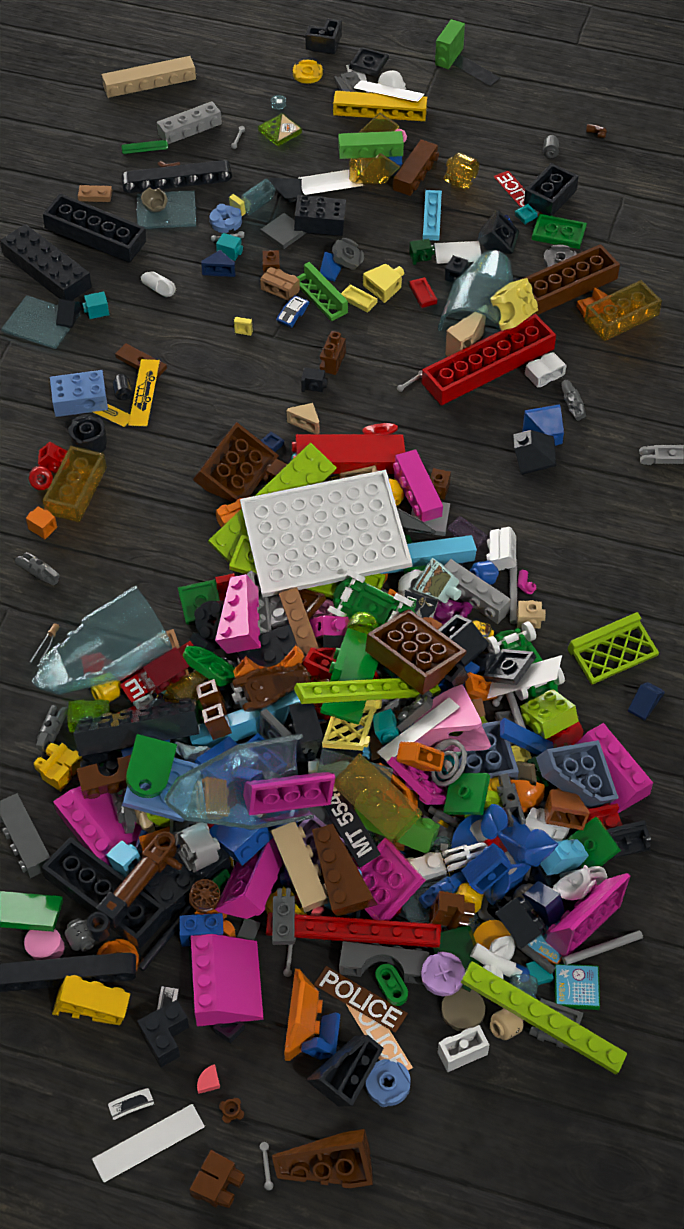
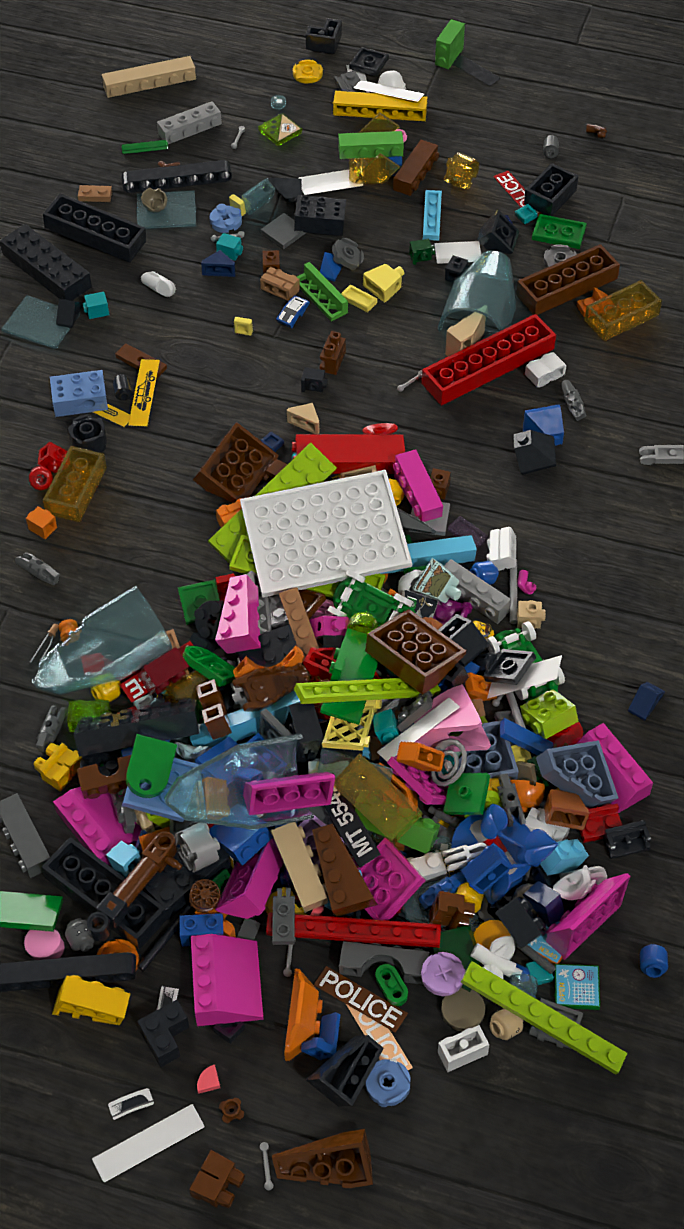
red tile [409,277,437,308] -> none
light yellow brick [490,278,538,331] -> none
light grey bar [562,930,643,965] -> none
green plate [567,816,621,869] -> none
lime fence [568,612,659,685] -> none
none -> orange wheel [58,619,80,643]
none -> blue head [639,944,668,978]

